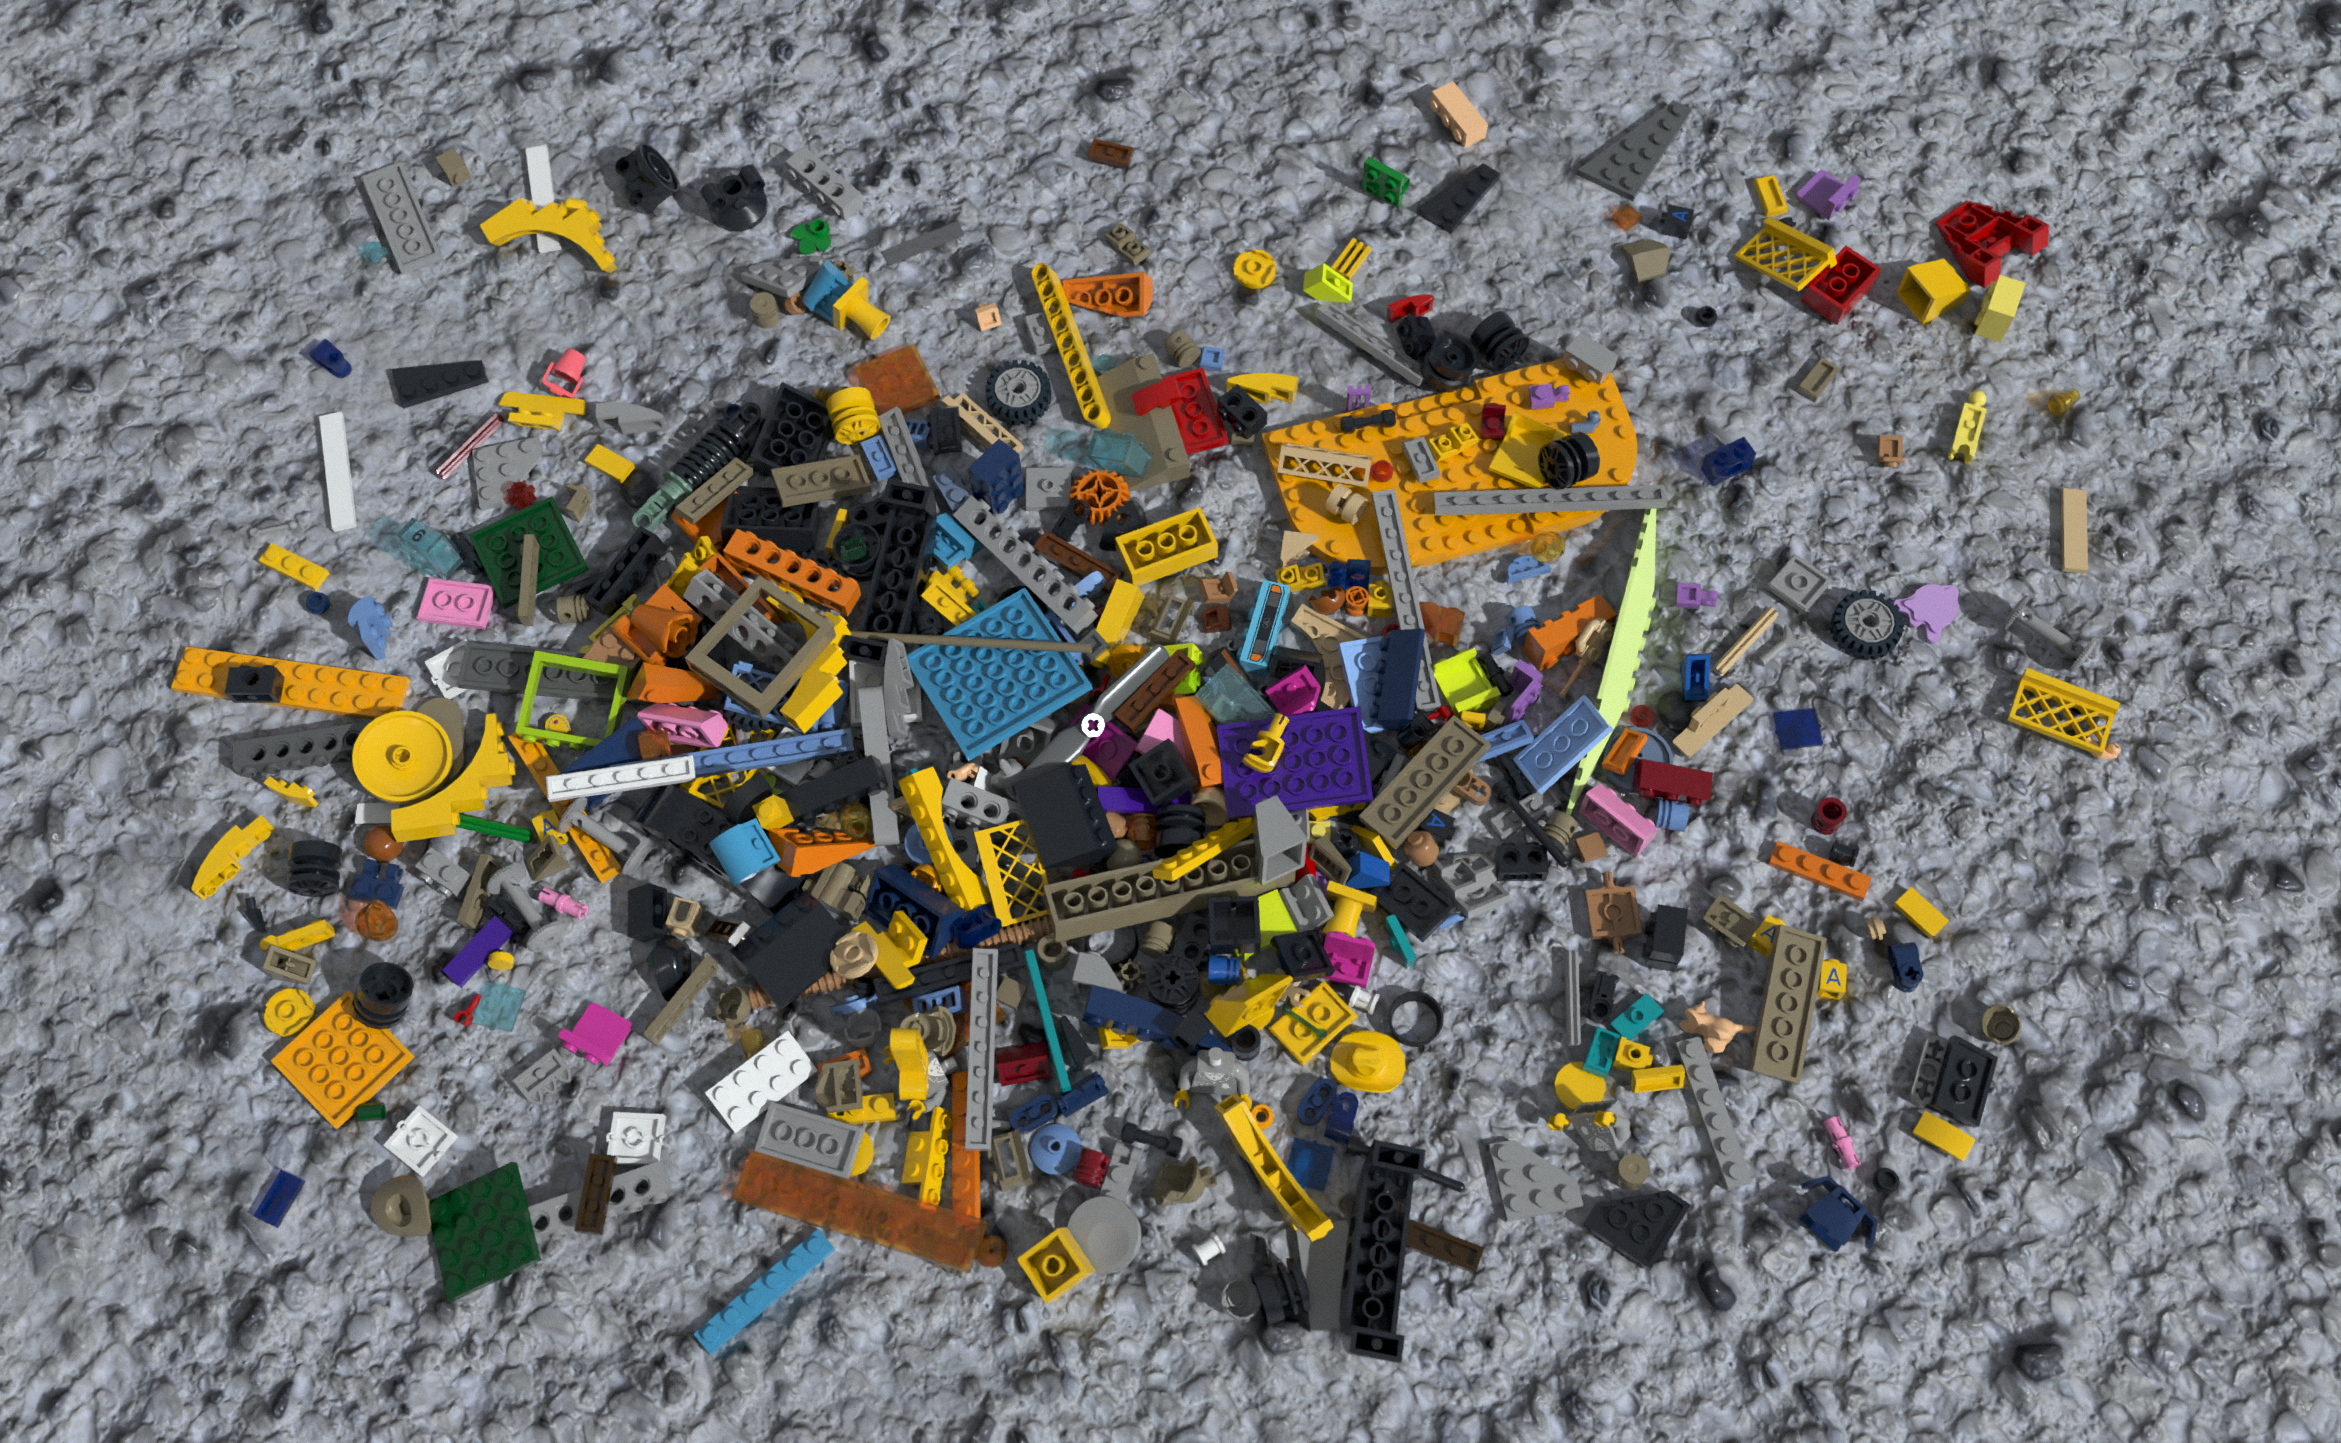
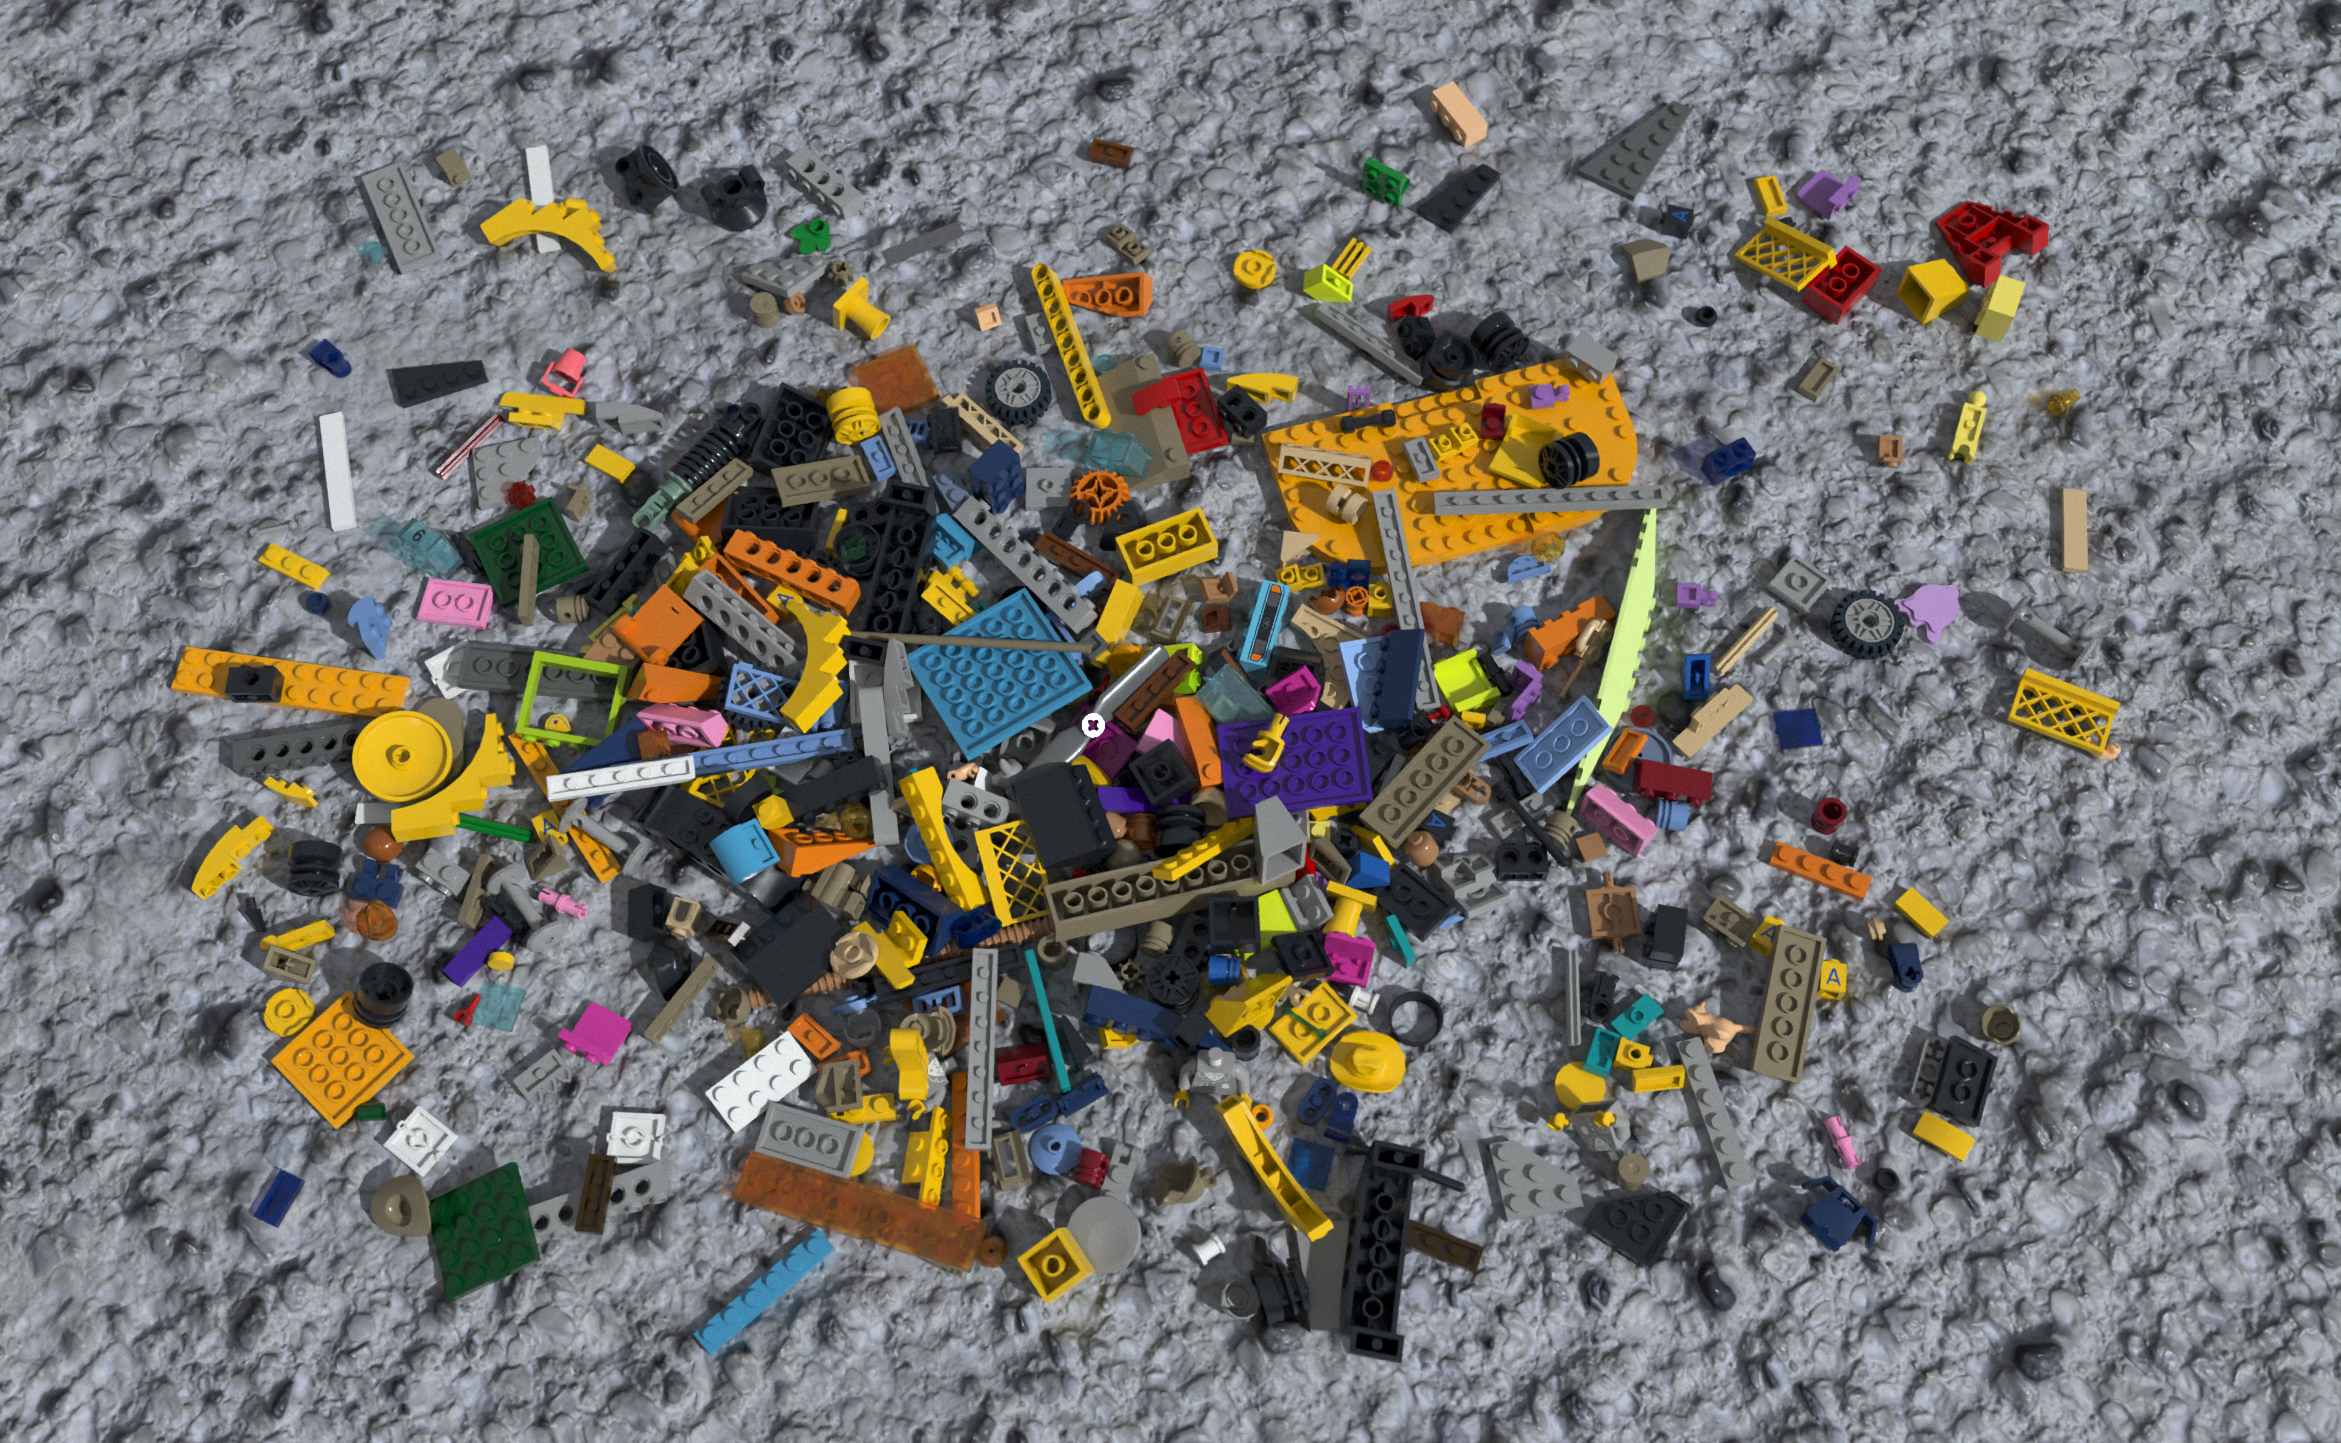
orange cone [631,604,698,658] -> none
dark tan window [685,575,836,719] -> none
dark azure brick [802,261,853,323] -> none
black piece [1120,1122,1183,1158] -> none
sand blue arm [1570,410,1601,434] -> none
clear orange tile [1611,204,1642,232] -> none
none -> orange plate [787,1011,841,1063]

